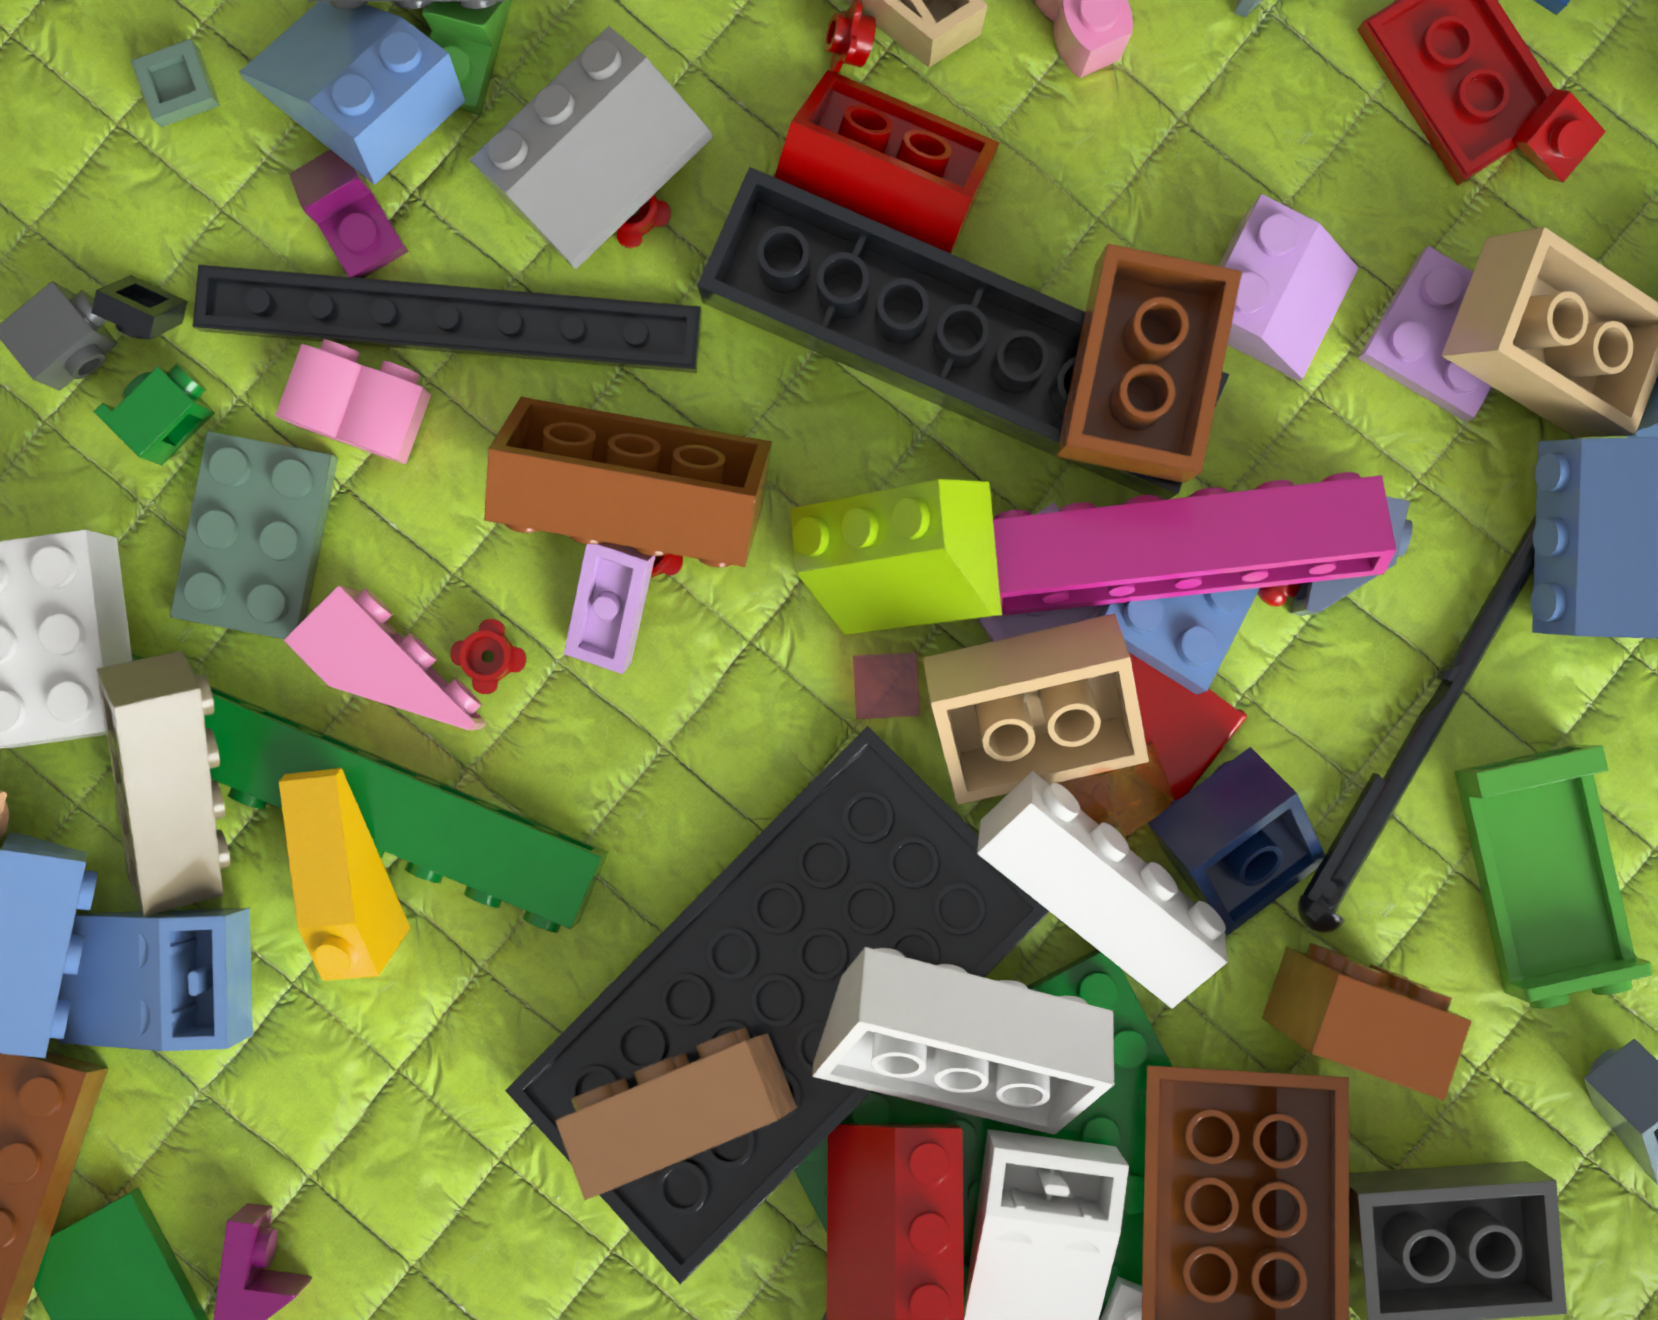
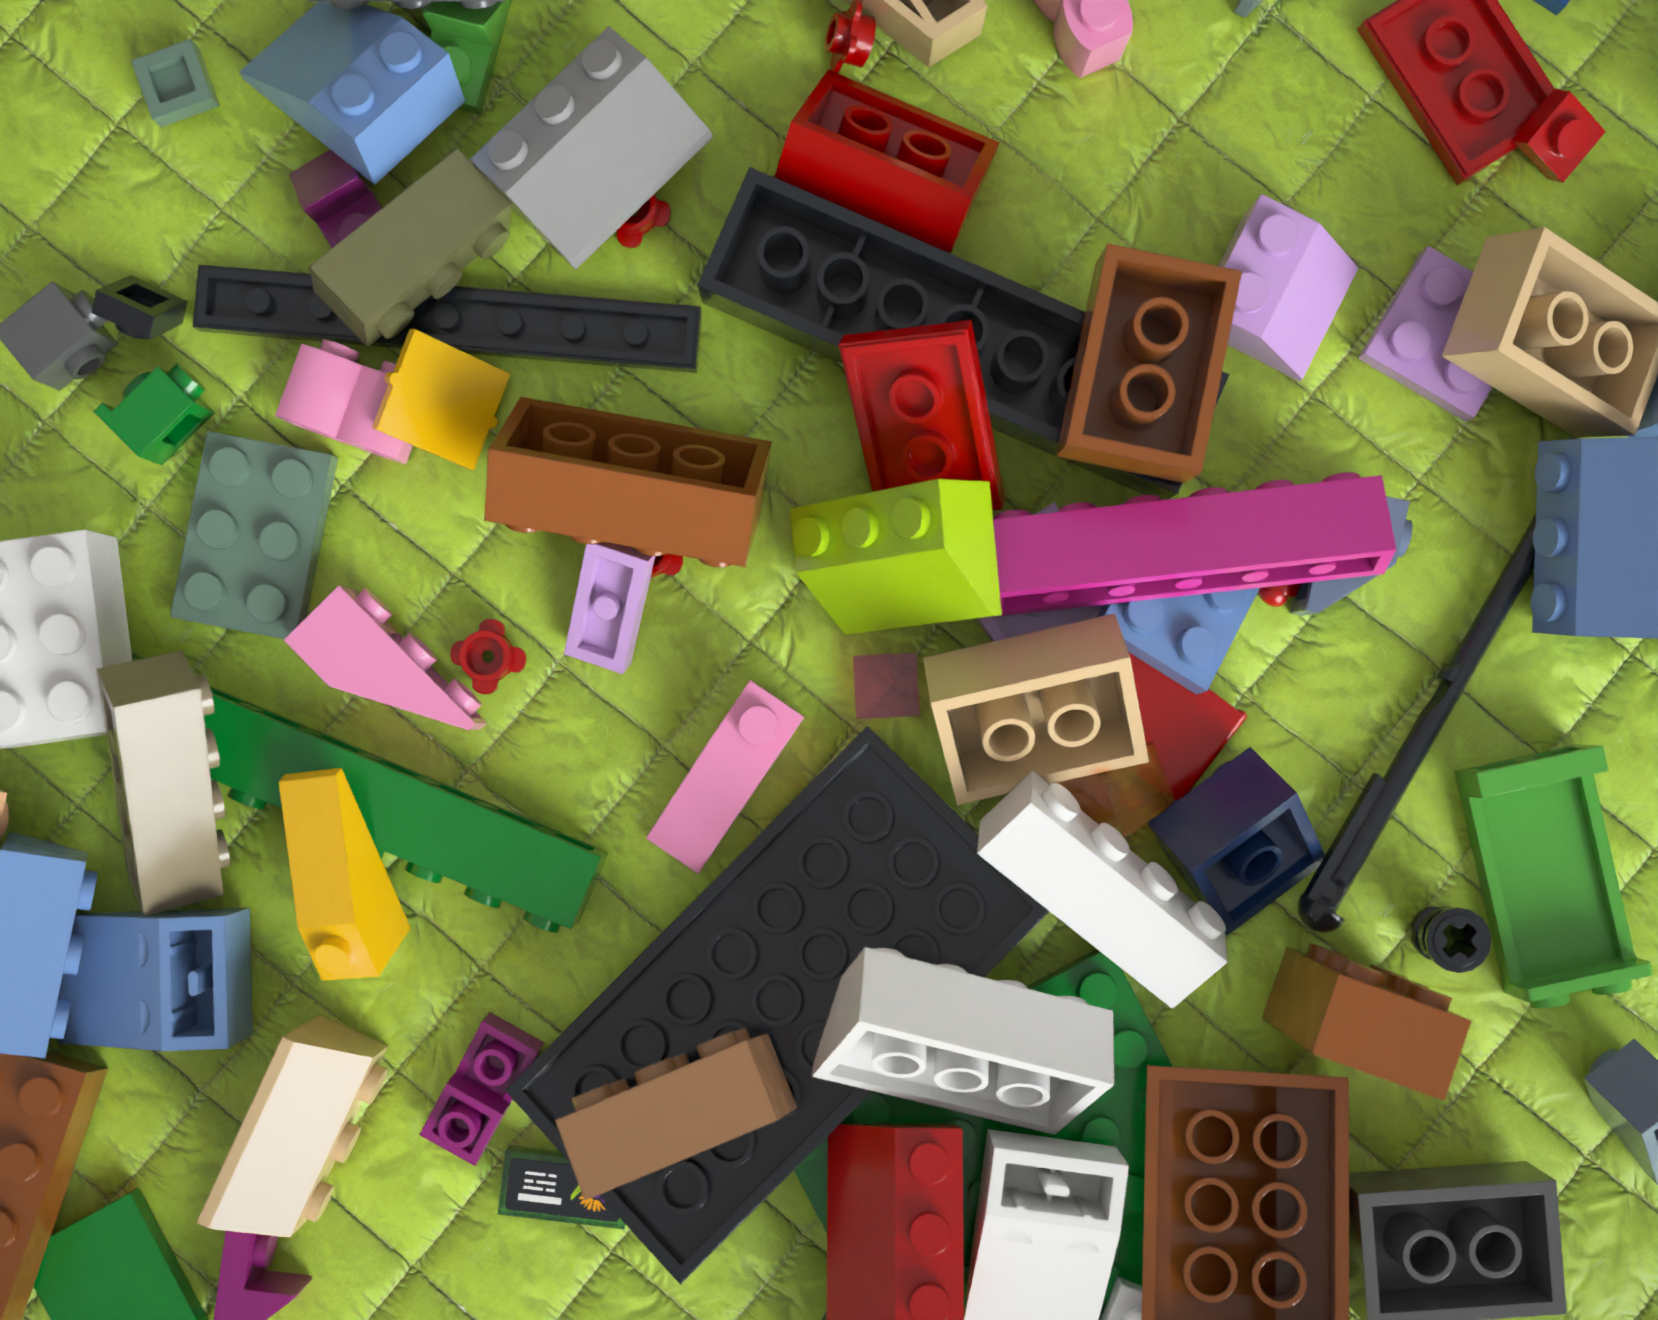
none -> slope [196,1015,388,1237]
none -> olive brick [309,148,511,347]
none -> yellow piece [372,329,510,471]
none -> magenta slope [419,1012,544,1166]
none -> tile [497,1145,626,1230]
none -> bright pink slope [646,680,805,874]
none -> red tile [838,320,1005,511]
none -> black bush [1411,906,1492,973]

